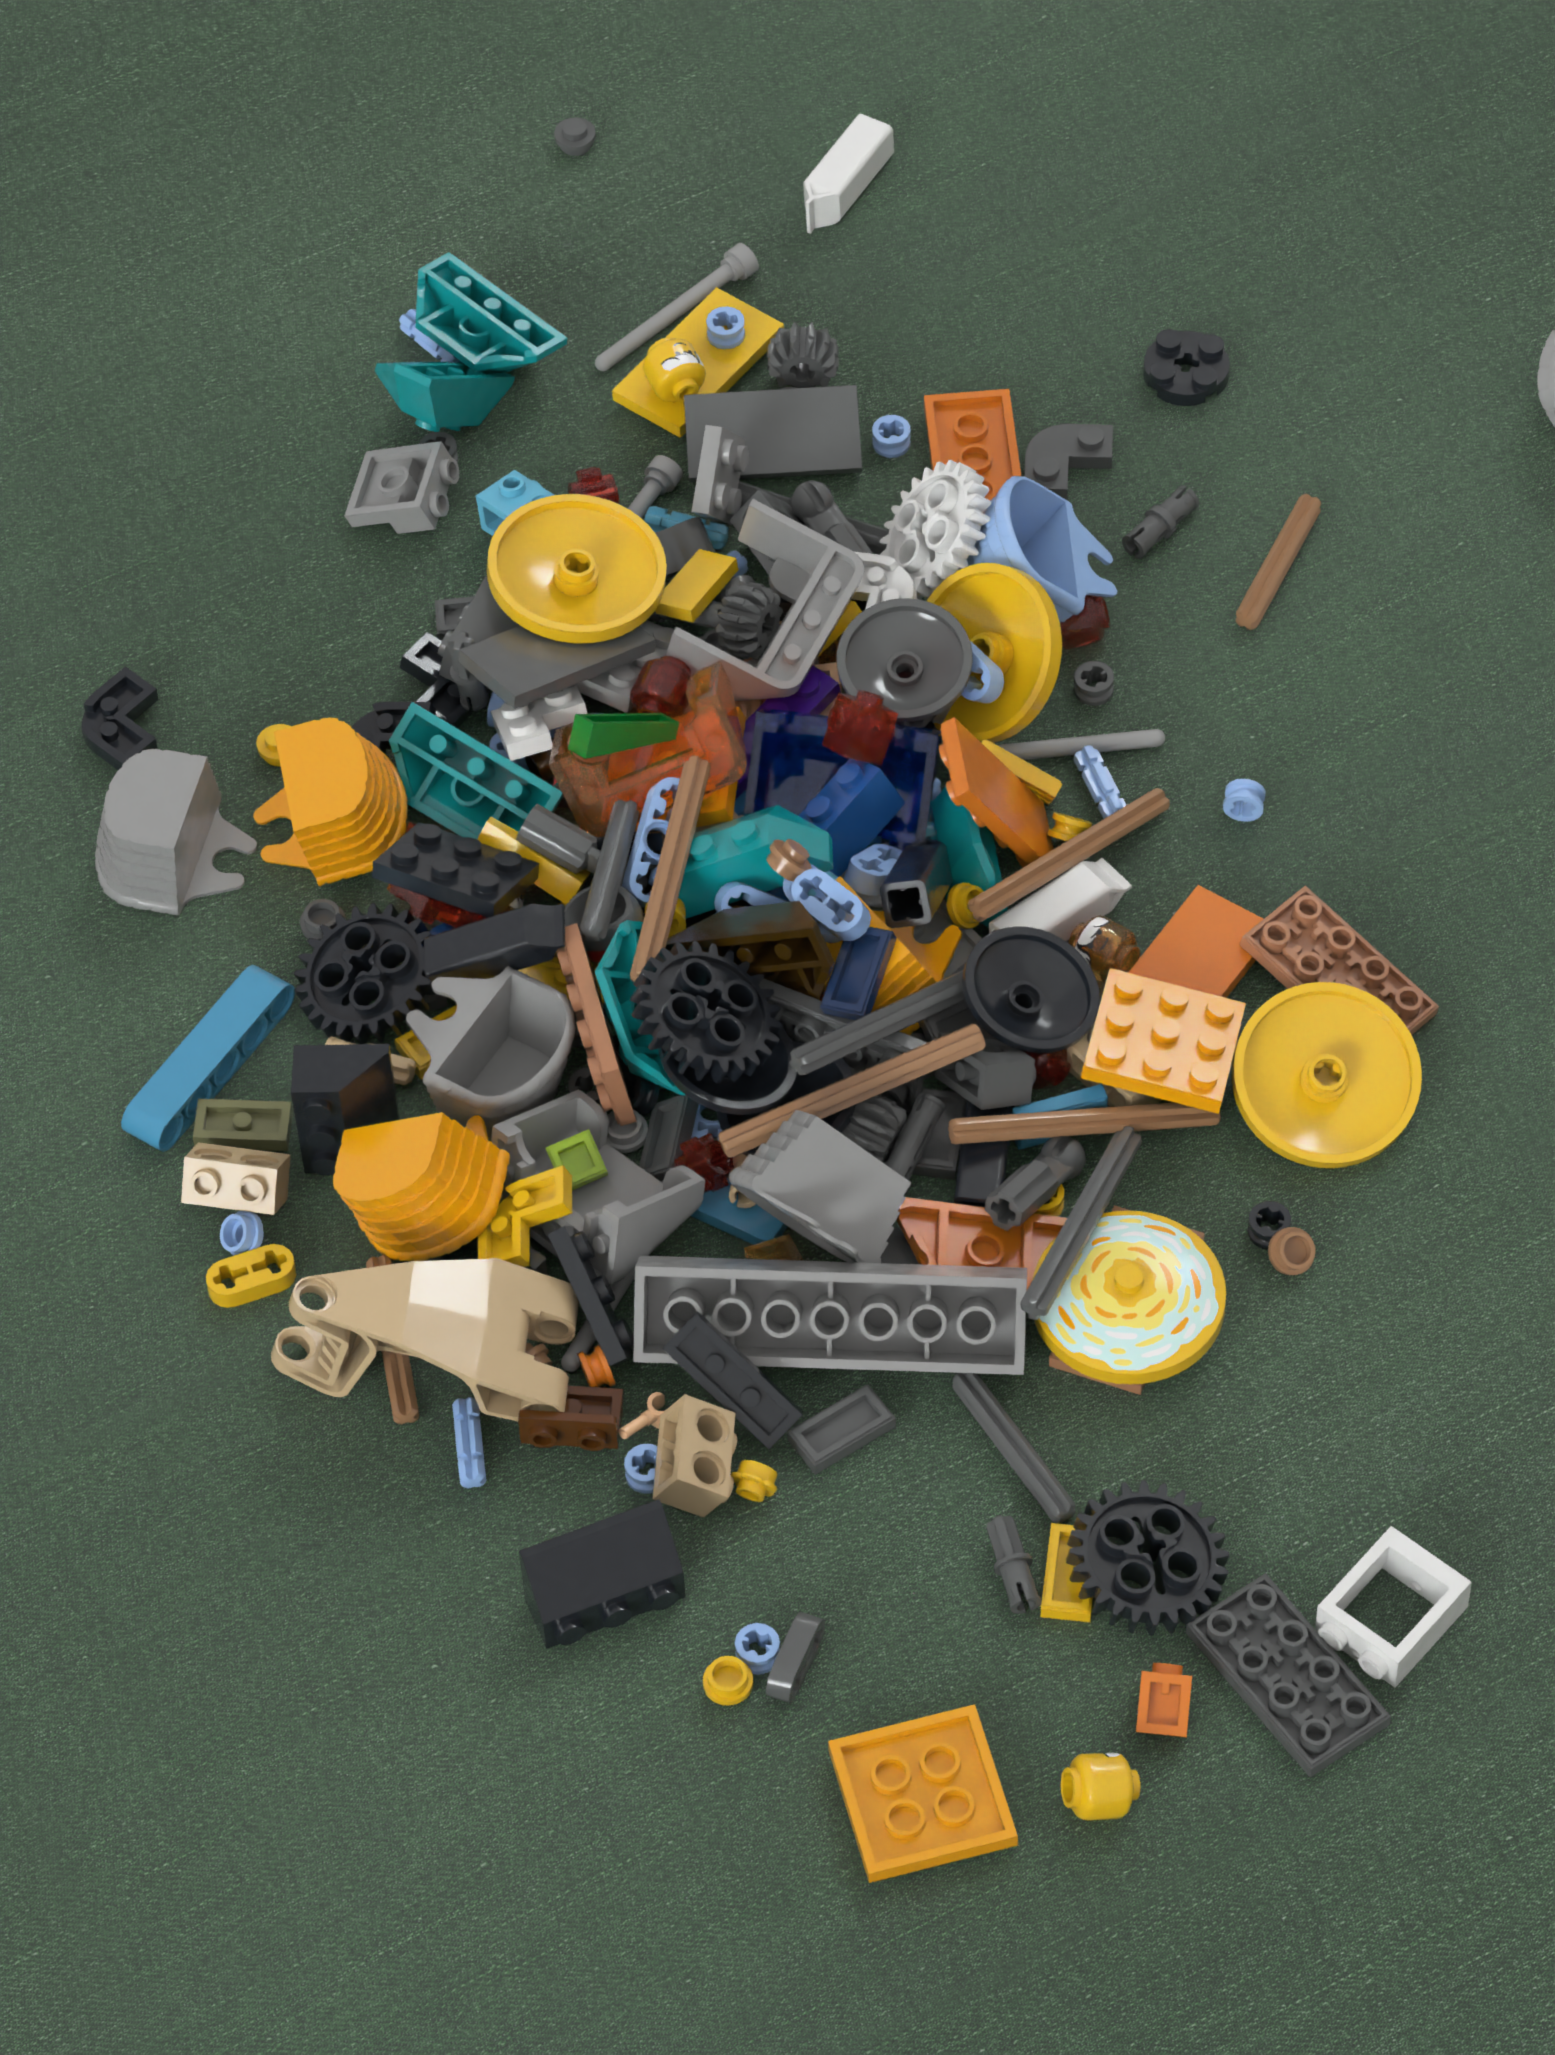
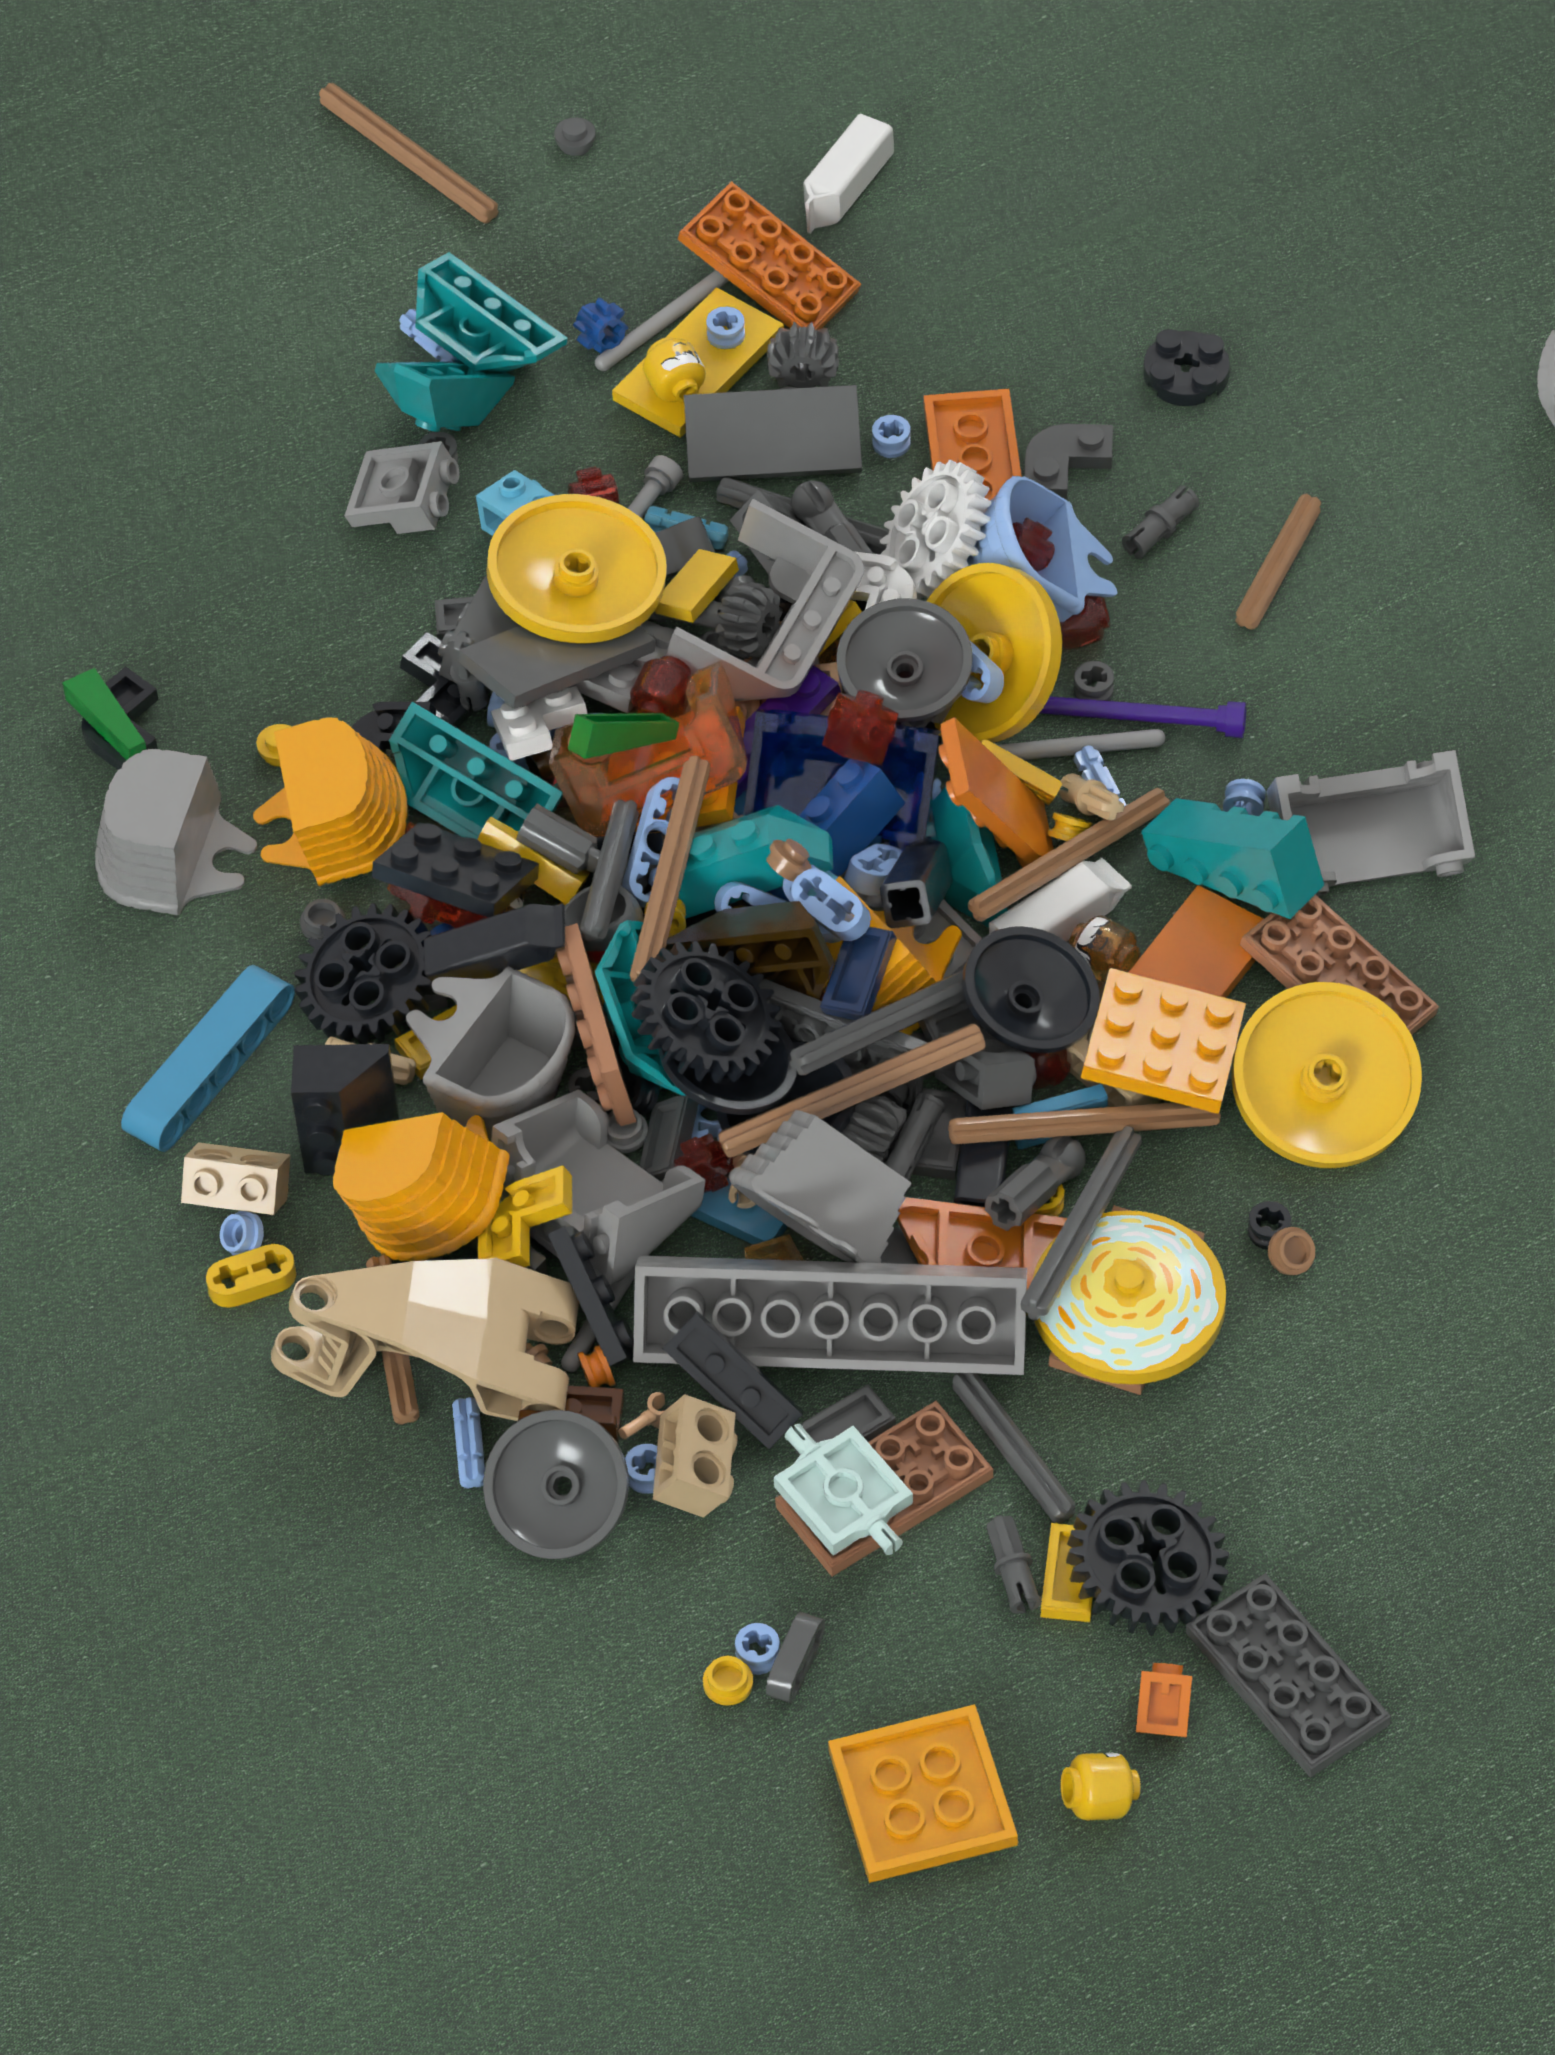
olive plate [193,1099,293,1151] -> none
black slope [519,1499,686,1649] -> none
lime tile [545,1129,608,1191] -> none
light grey plate [691,425,749,525] -> none
yellow plate [731,1460,778,1502] -> none
yellow plate [946,883,984,929] -> none
white window [1315,1526,1472,1688] -> none
none -> green piece [62,667,147,760]
none -> medium nougat axle [319,83,499,224]
none -> dark grey dish [483,1410,629,1559]
none -> blue gear [573,298,628,354]
none -> orange tile [677,181,861,330]
none -> light aqua plate [774,1424,913,1556]
none -> nougat tile [775,1401,993,1577]
none -> clear red gear [1012,517,1055,571]
none -> dark purple piece [1039,696,1247,738]
none -> tan axle [1058,773,1124,820]
none -> teal wedge [1141,798,1325,919]
none -> light grey windscreen [1266,750,1475,896]

